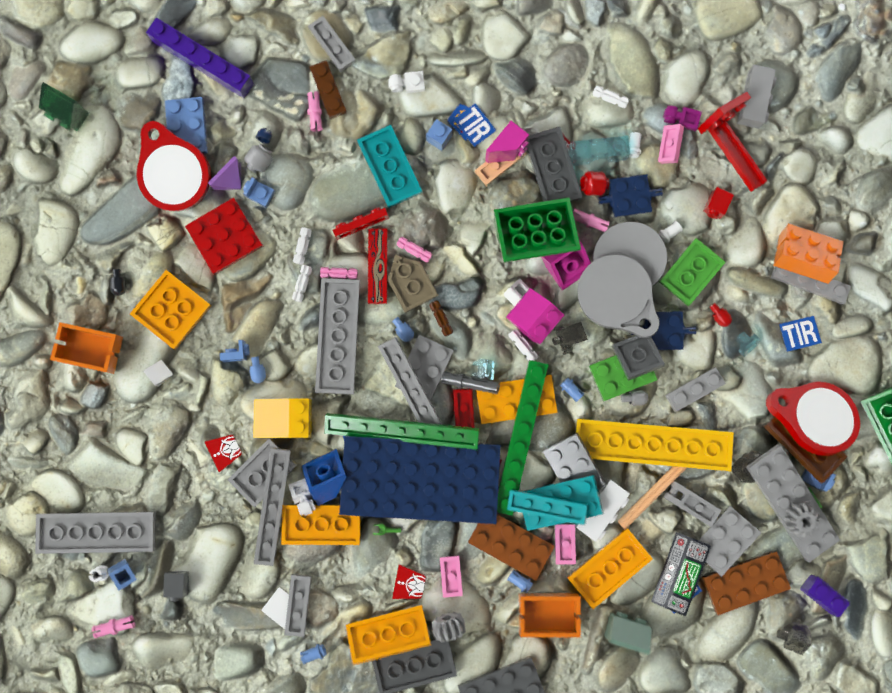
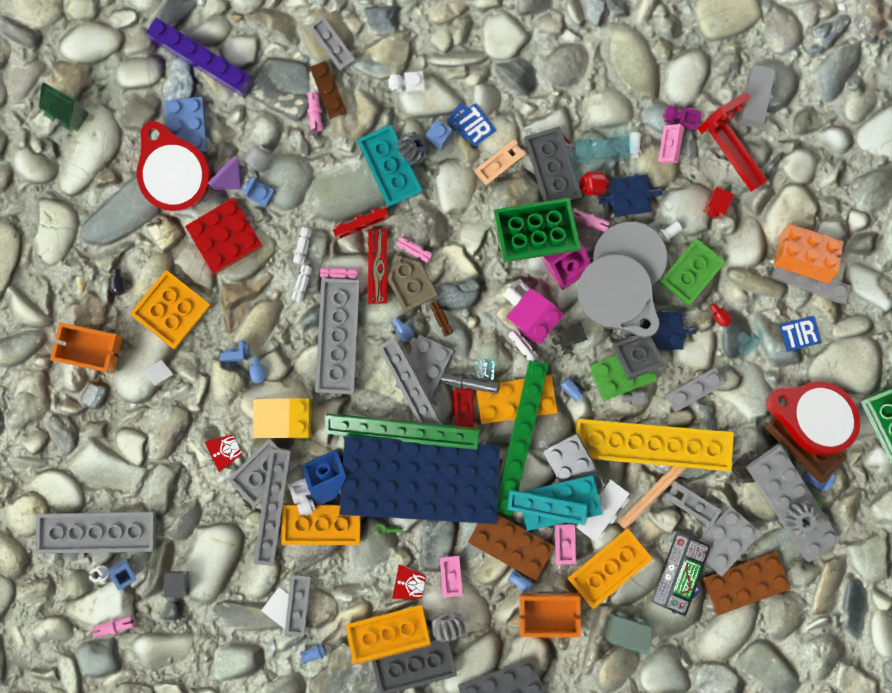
dark blue hinge [256,128,272,144] -> none
dark pink slope [485,121,529,163] -> none
white axle [593,85,629,108] -> none
clear smoke piece [777,618,812,655] -> none
dark purple brick [800,574,850,617] -> none
none -> dark grey gear [397,131,429,165]

